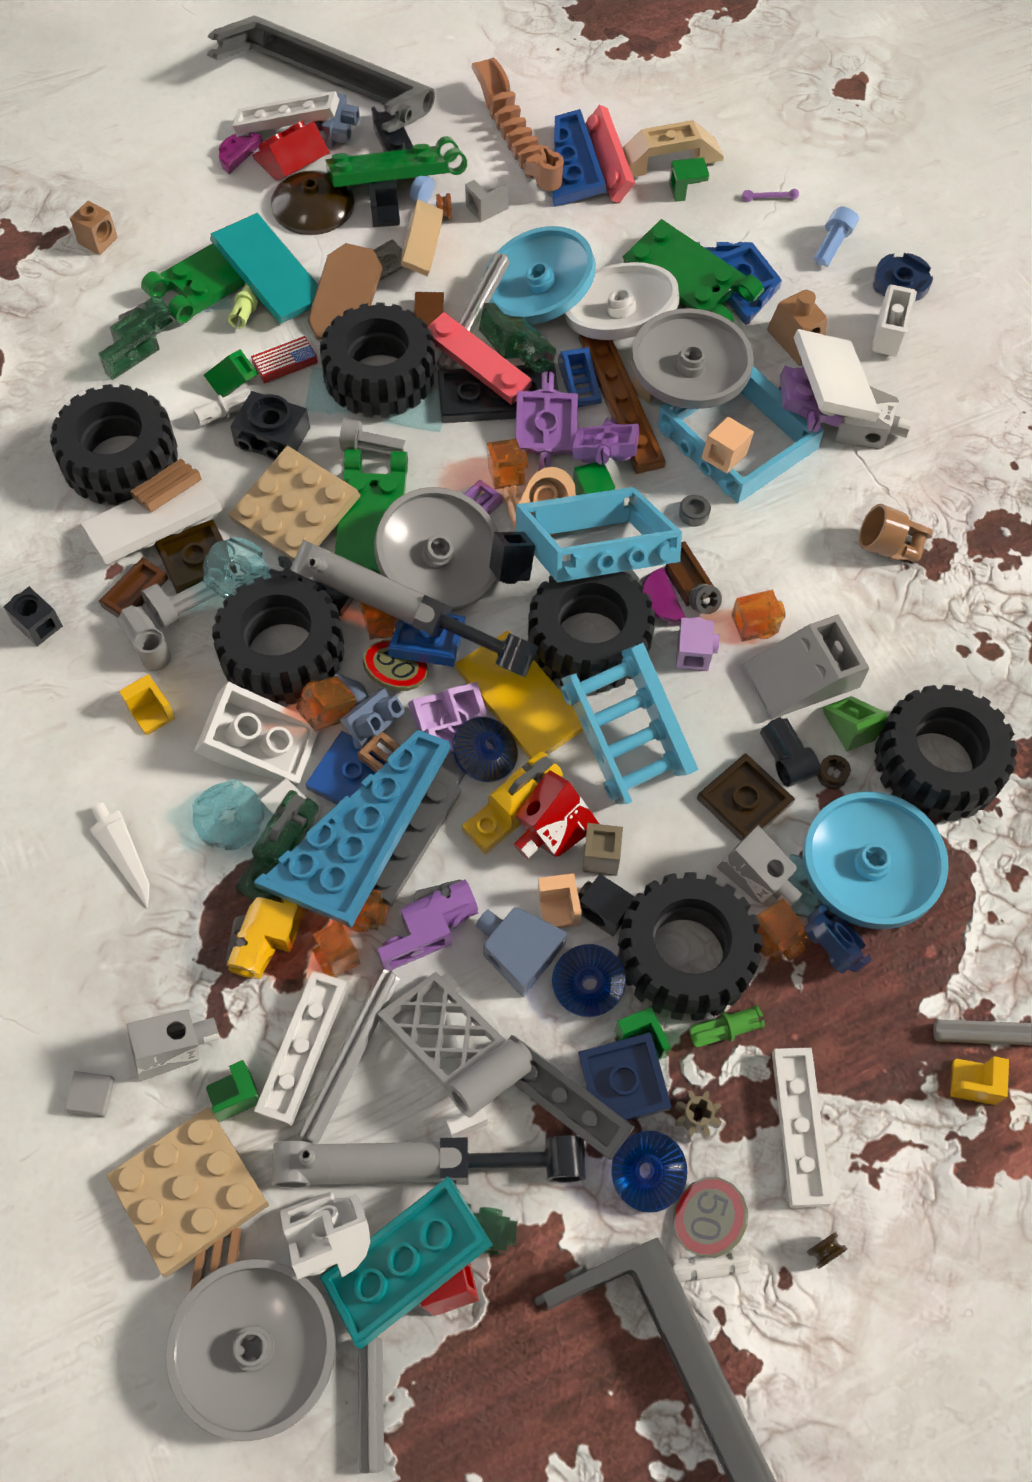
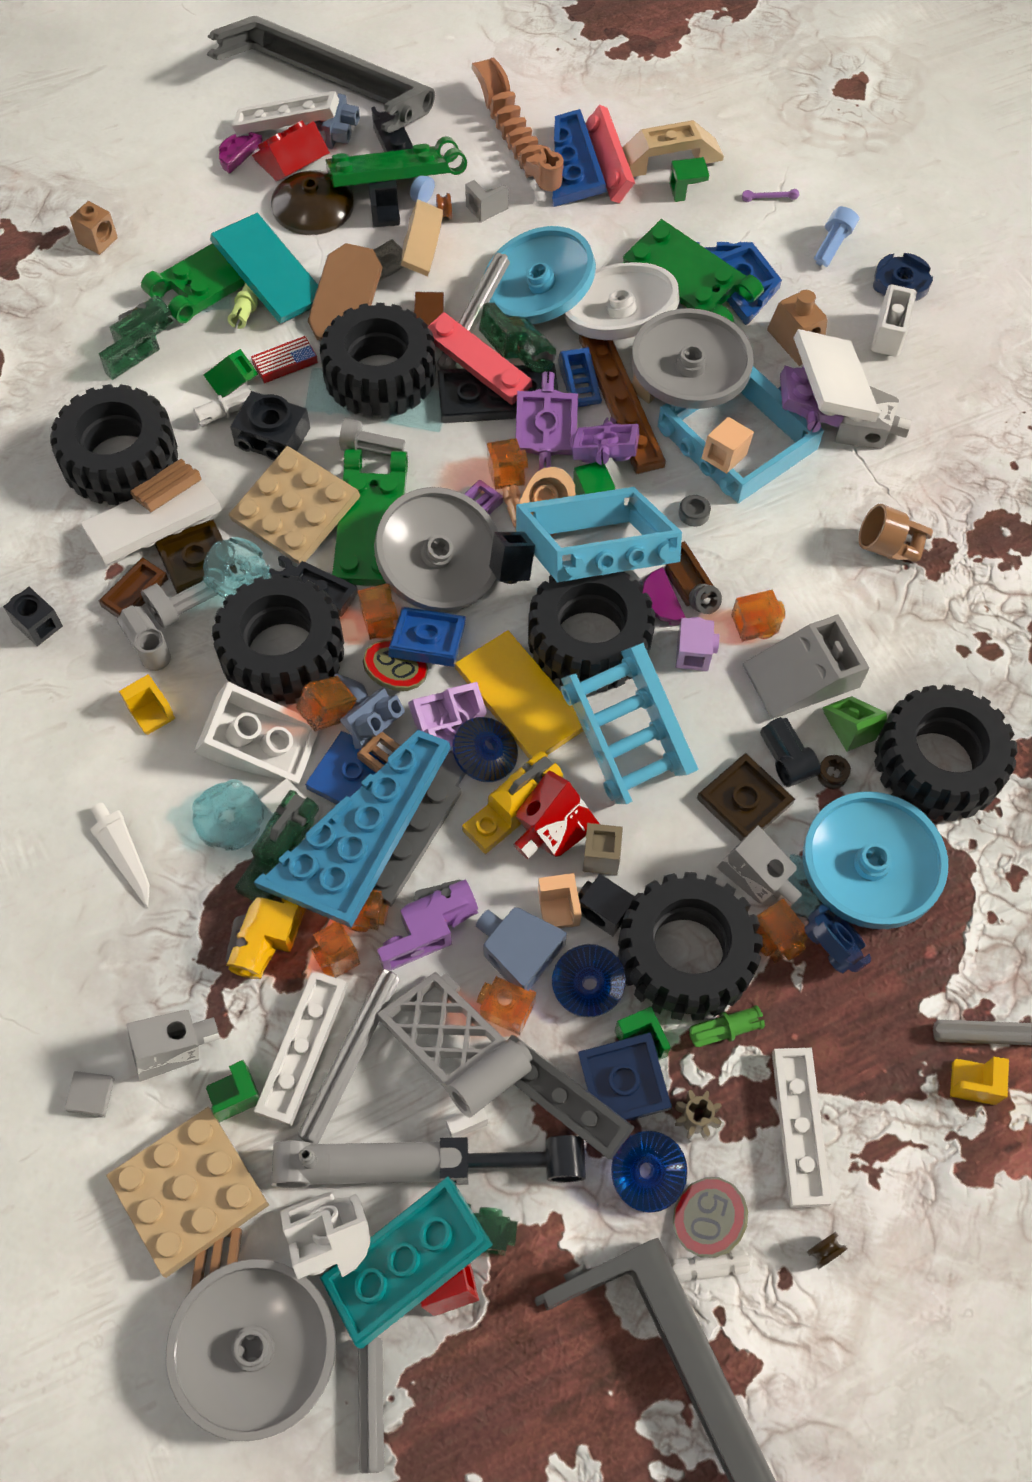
light grey piece [290,540,539,677] -> none
none -> clear orange brick [476,976,537,1036]

